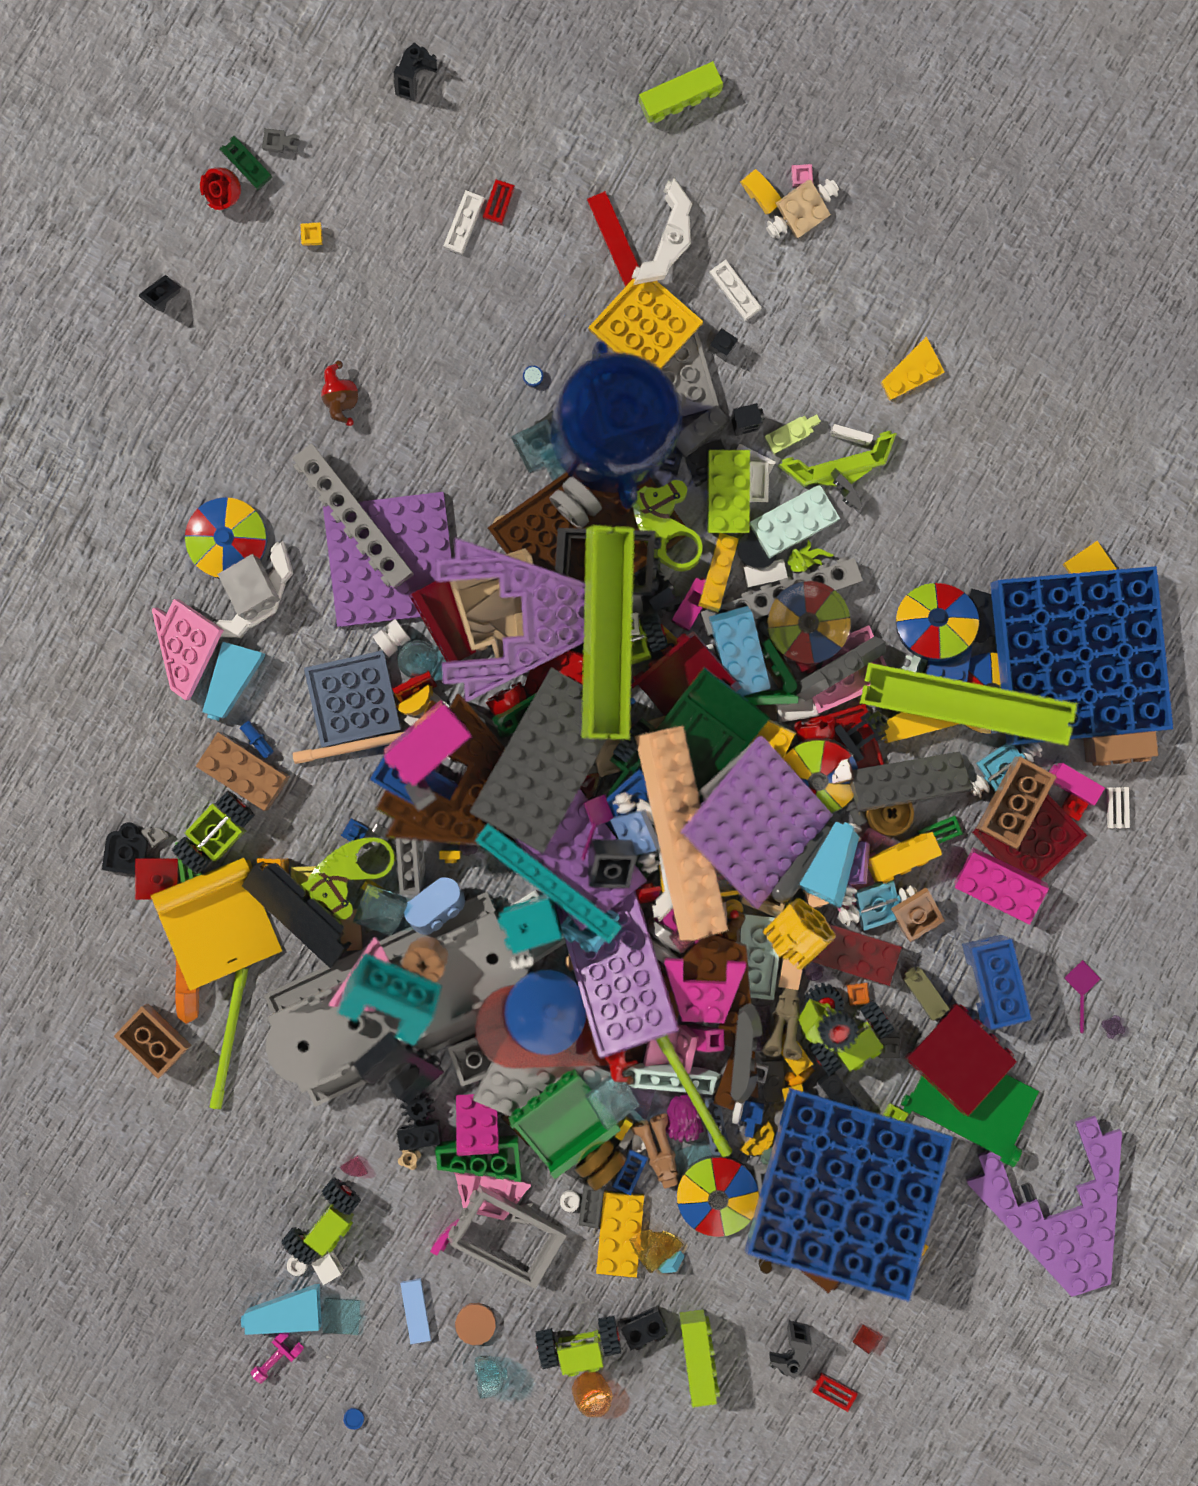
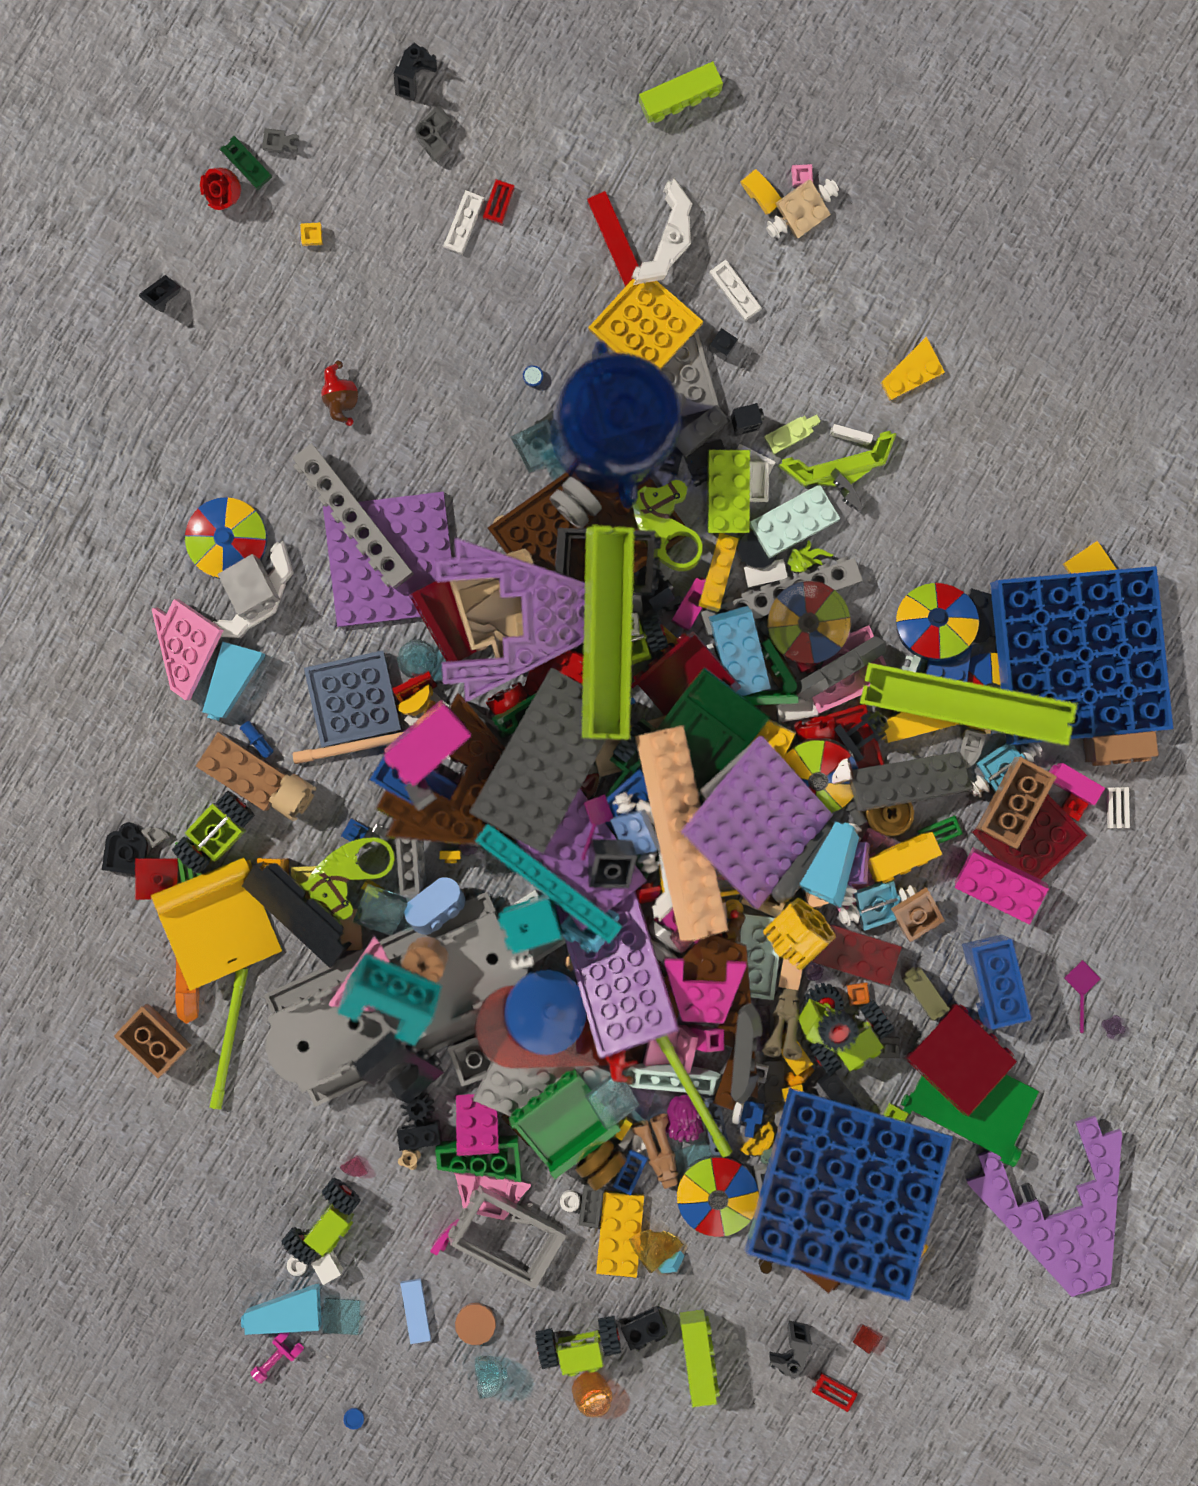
white wheel [373,619,411,657] -> none
none -> tan brick [269,774,316,821]
none -> dark grey piece [415,106,453,163]
none -> light grey plate [960,727,986,770]

